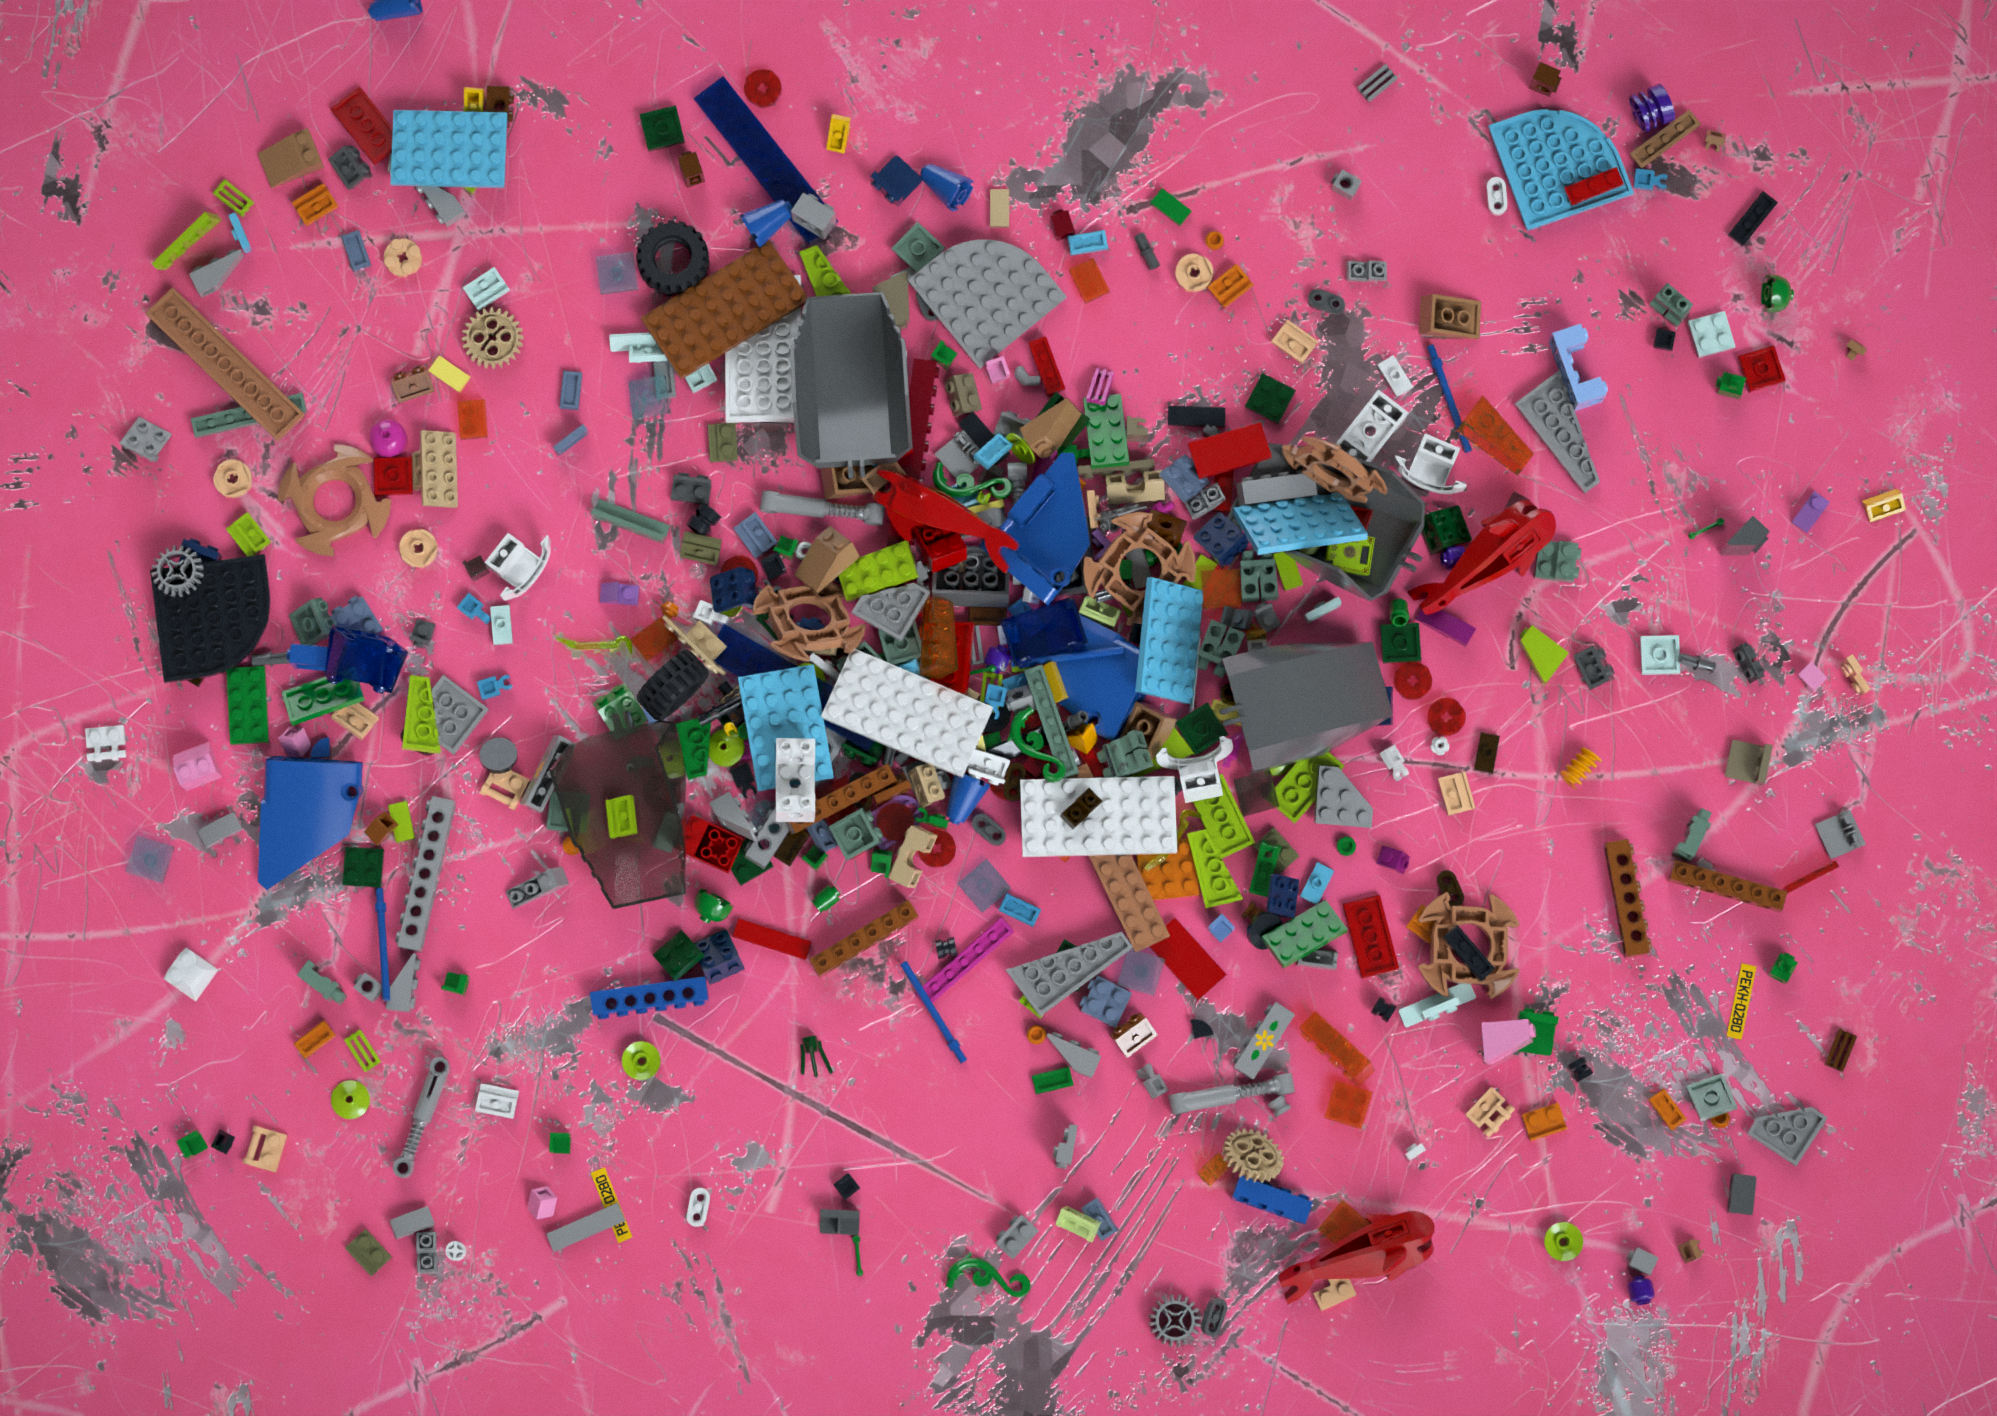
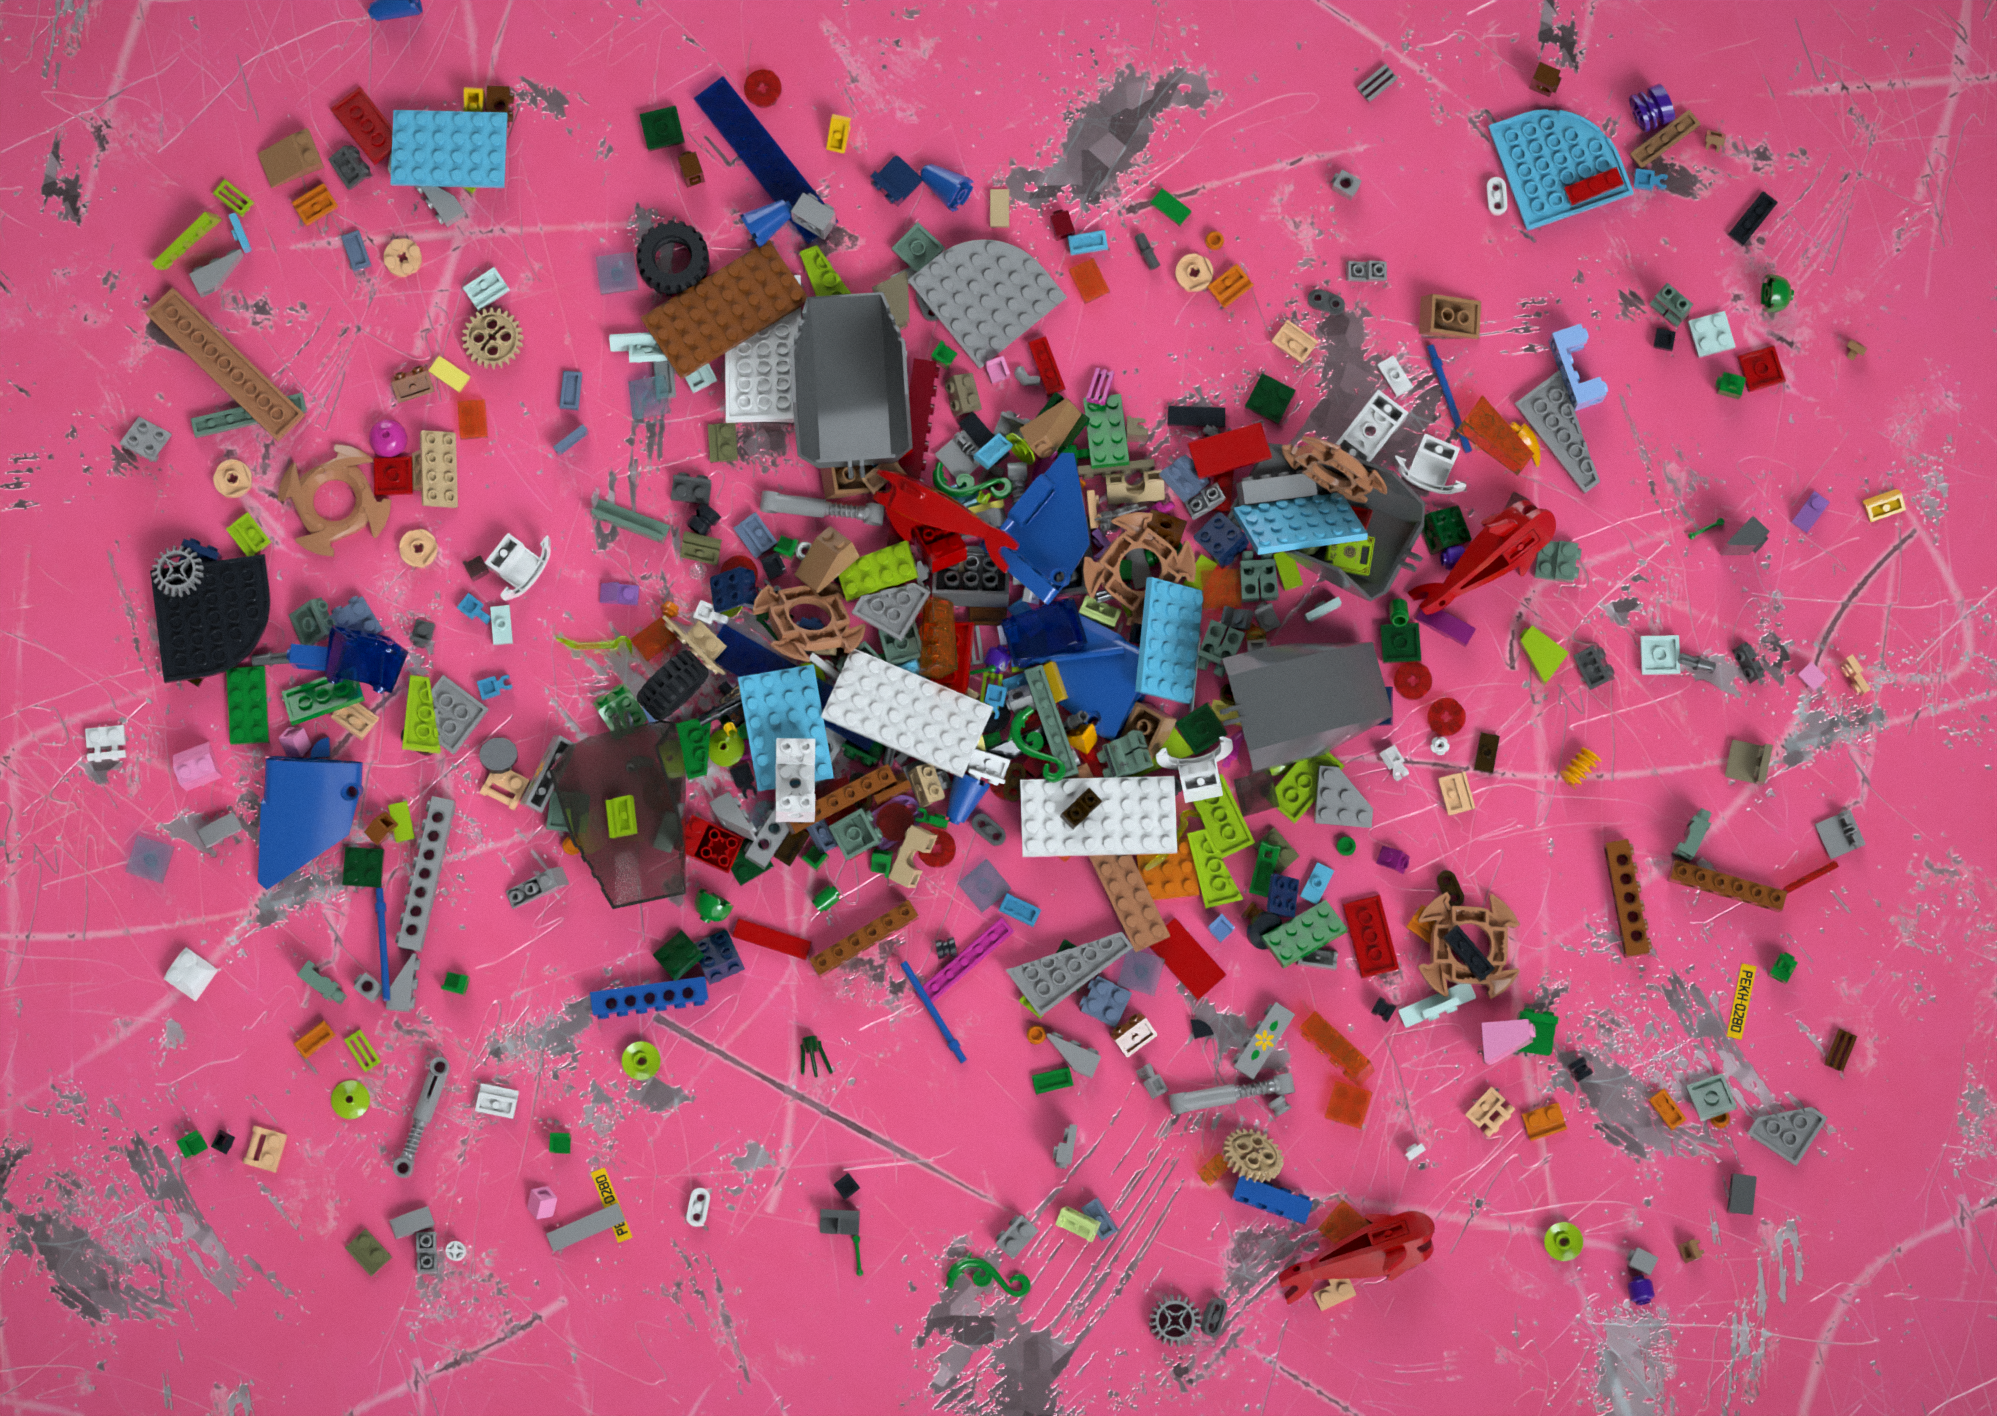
none -> light orange bar [1509,422,1541,467]

